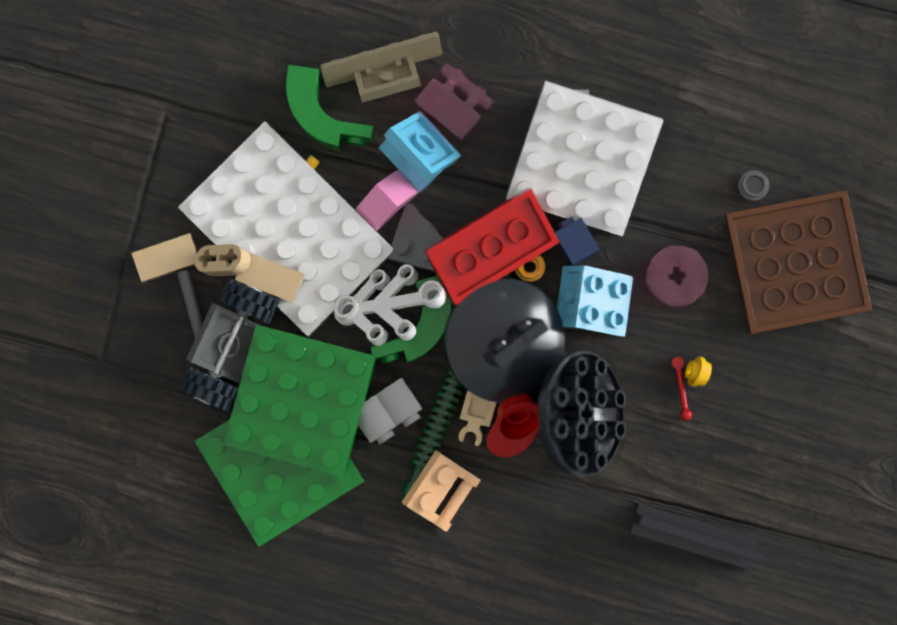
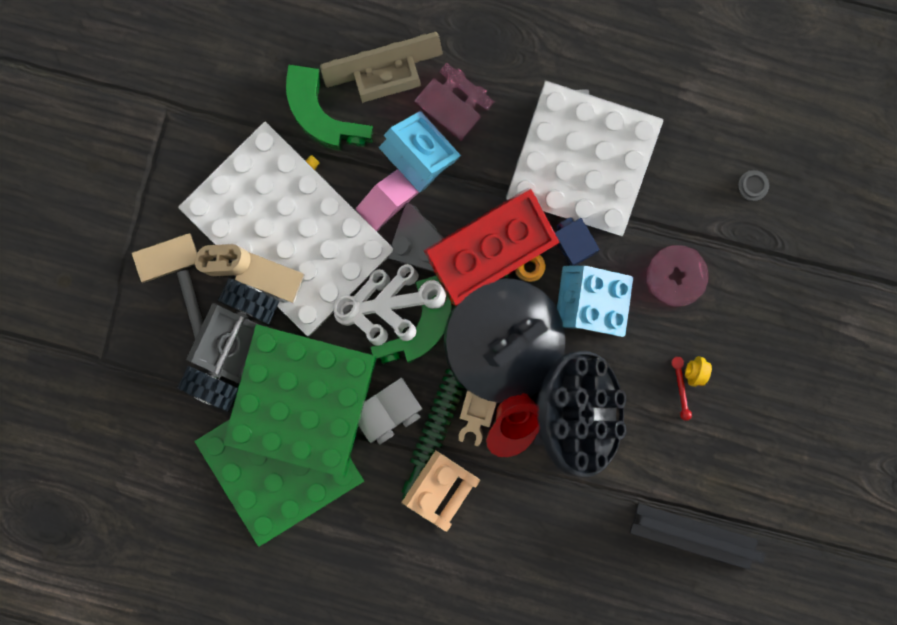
reddish brown plate [725,190,872,335] -> none

